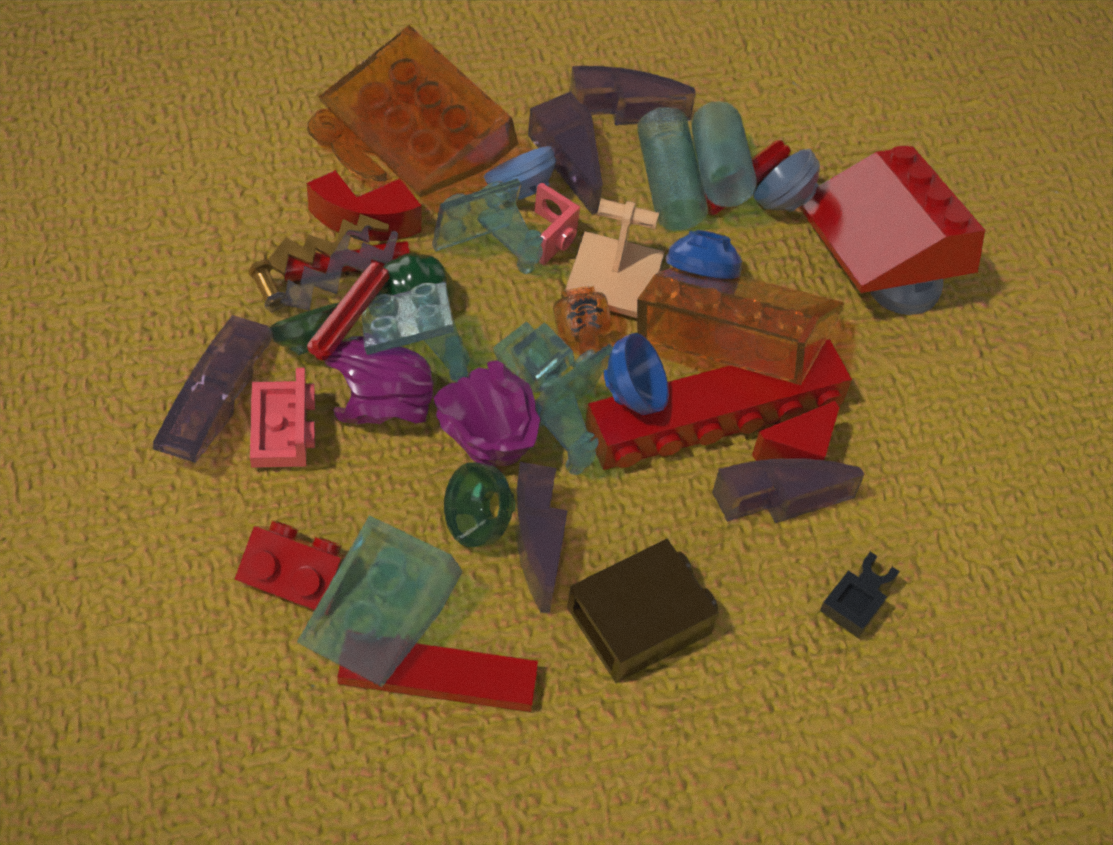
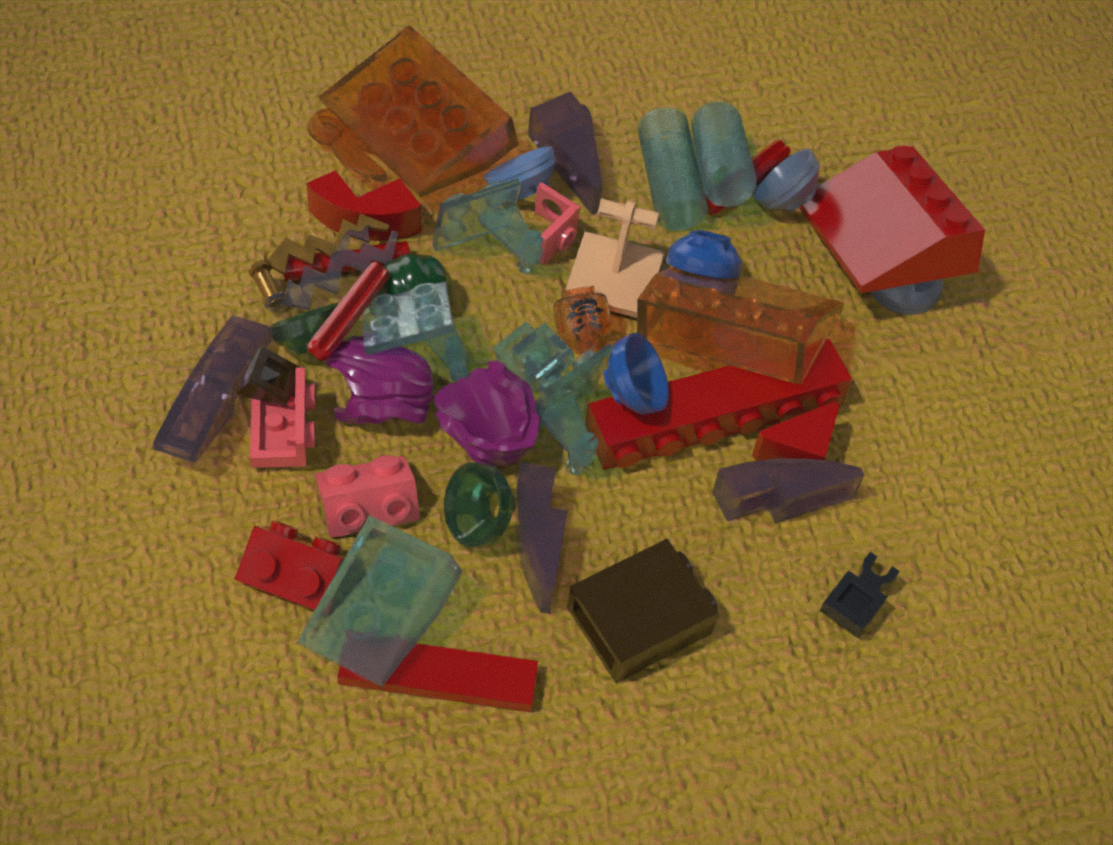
slope [569,66,696,125] -> none
none -> dark brown slope [236,346,300,405]
none -> coral bracket [315,455,420,538]

